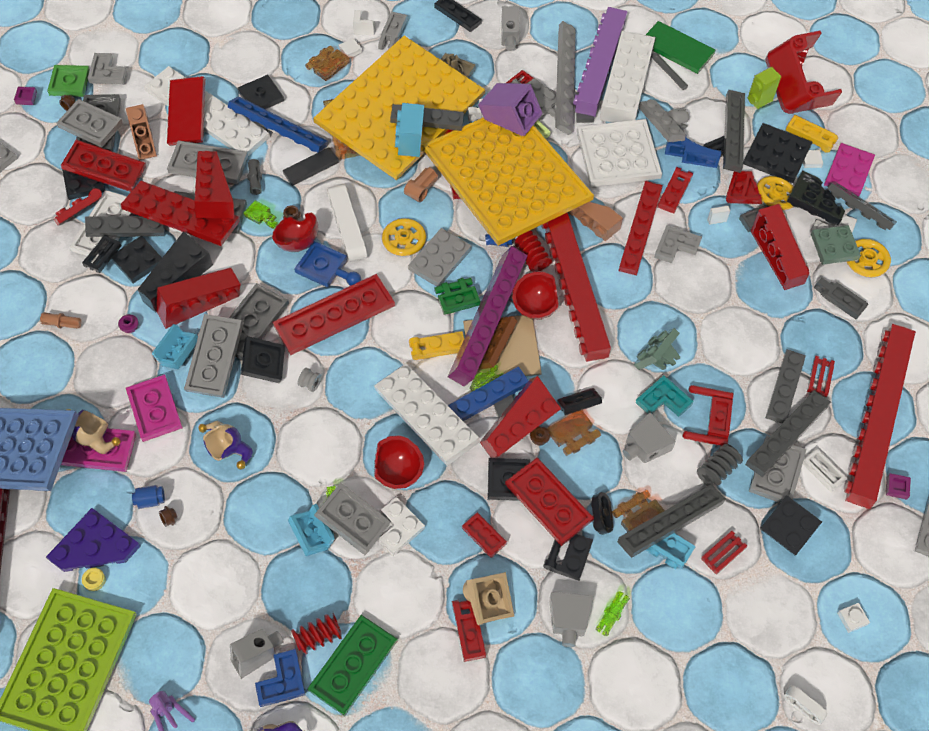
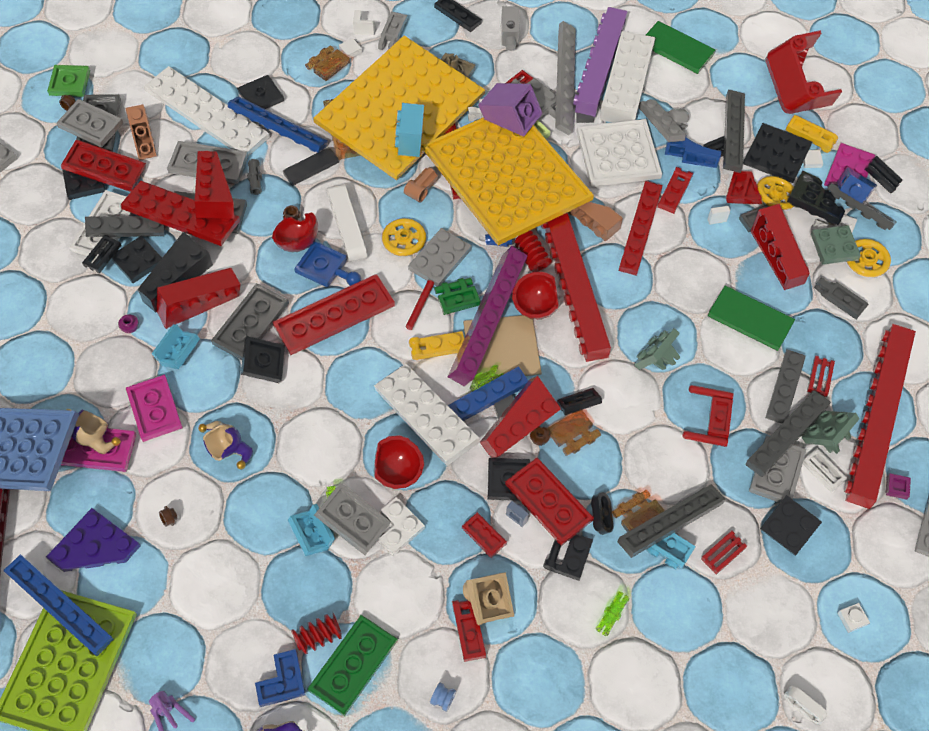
magenta plate [14,86,37,105] -> none
nougat axle [40,312,81,329] -> none
red plate [53,188,102,225] -> none
light yellow tile [82,568,106,591] -> none
light grey plate [88,53,127,85] -> none
blue brick [132,485,165,509] -> none
red tile [167,76,206,146] -> none
light grey plate [184,314,244,398] -> none
light grey torso [230,629,284,679] -> none
clear neon green plate [244,200,278,229] -> none
light grey wheel [297,368,322,392] -> none
dark grey plate [390,104,464,131] -> none
dark orange plate [479,316,517,369] -> none
light grey torso [549,592,593,647] -> none
light grey torso [623,413,676,463] -> none
teal plate [635,375,694,417] -> none
dark grey bar [651,53,688,90] -> none
light grey plate [654,225,702,263] -> none
dark grey piece [697,444,743,486] -> none
lime brick [747,67,781,109] -> none
none -> blue plate [3,554,114,657]
none -> red bar [405,280,434,330]
none -> medium blue wheel [430,682,456,712]
none -> sand blue plate [506,501,529,527]
none -> green tile [708,285,795,351]
none -> sand green plate [802,411,859,454]
none -> blue torso [837,167,877,203]
none -> black tile [864,156,903,194]

